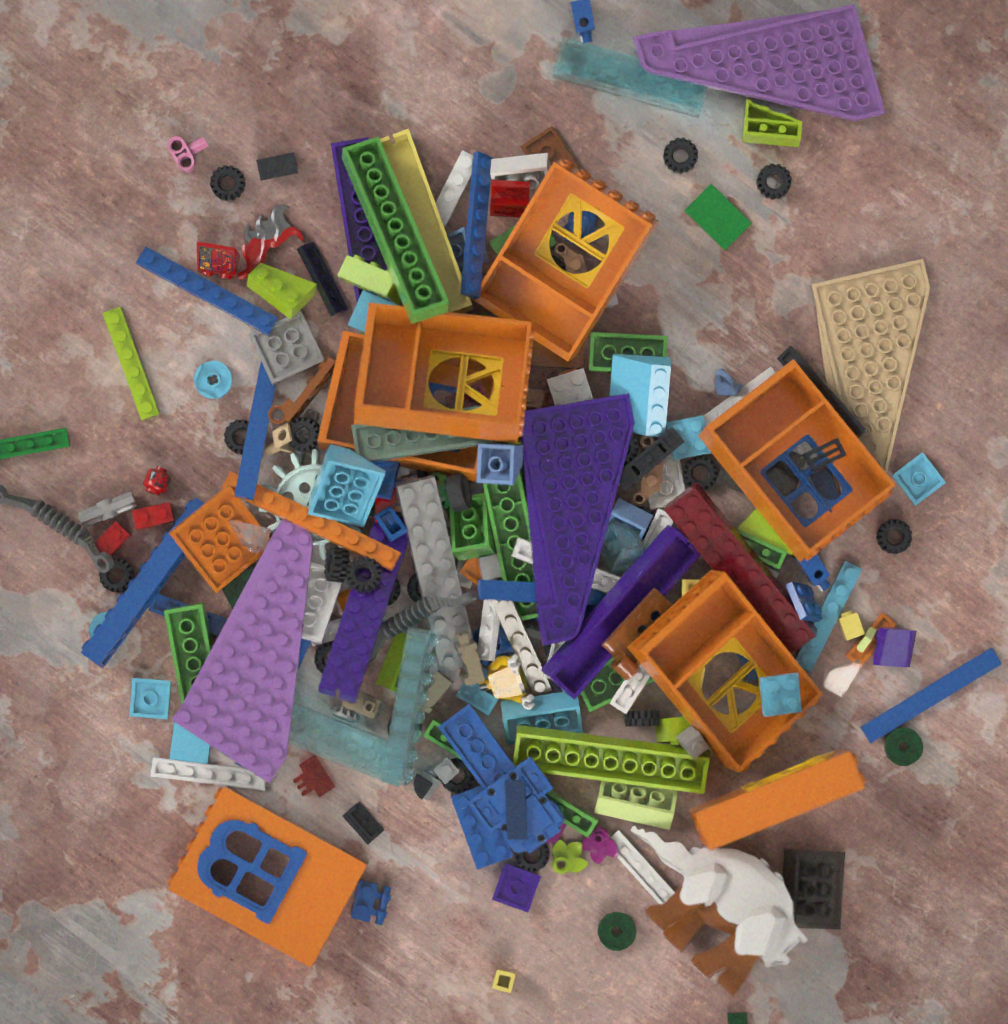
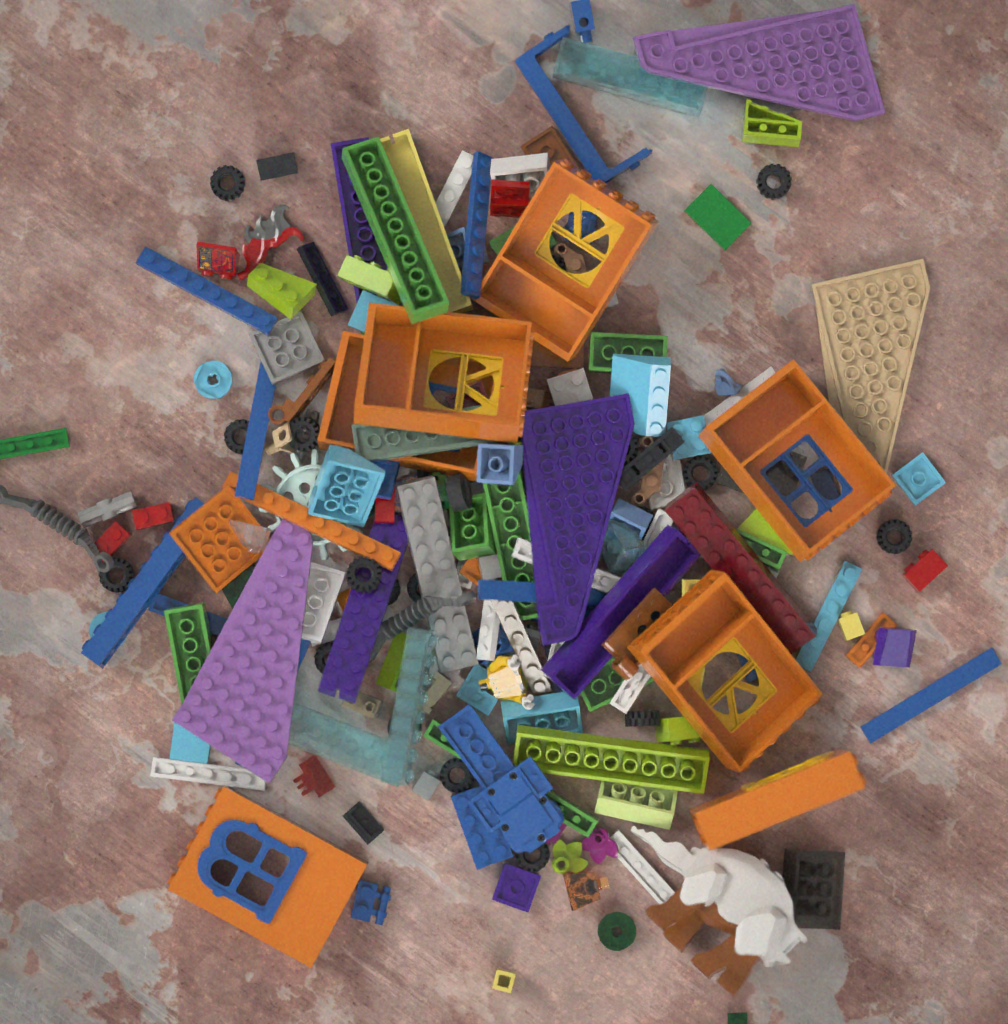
lime plate [102,307,160,421] -> none
medium azure plate [129,678,171,719] -> none
red head [143,466,171,496] -> none
bright pink beam [168,136,208,173] -> none
black tyre [324,547,350,583] -> none
light grey gear [330,705,360,723] -> none
blue slope [374,506,408,542] -> none
black tile [414,773,433,800] -> none
light grey brick [433,757,460,784] -> none
dark tan hips [454,630,485,686] -> none
dark blue tile [505,780,527,840] -> none
black tyre [663,137,698,174] -> none
light grey brick [676,726,710,759] -> none
medium azure plate [759,672,802,717] -> none
black plate [777,345,867,439] -> none
blue plate [786,582,823,622] -> none
blue torso [791,554,831,592] -> none
black tile [803,438,847,472] -> none
clear slope [821,660,862,697] -> none
yellowish green tile [857,627,877,652] -> none
dark green plate [884,727,923,766] -> none
none -> blue piece [514,25,653,184]
none -> torso [563,871,610,911]
none -> red brick [902,549,948,593]

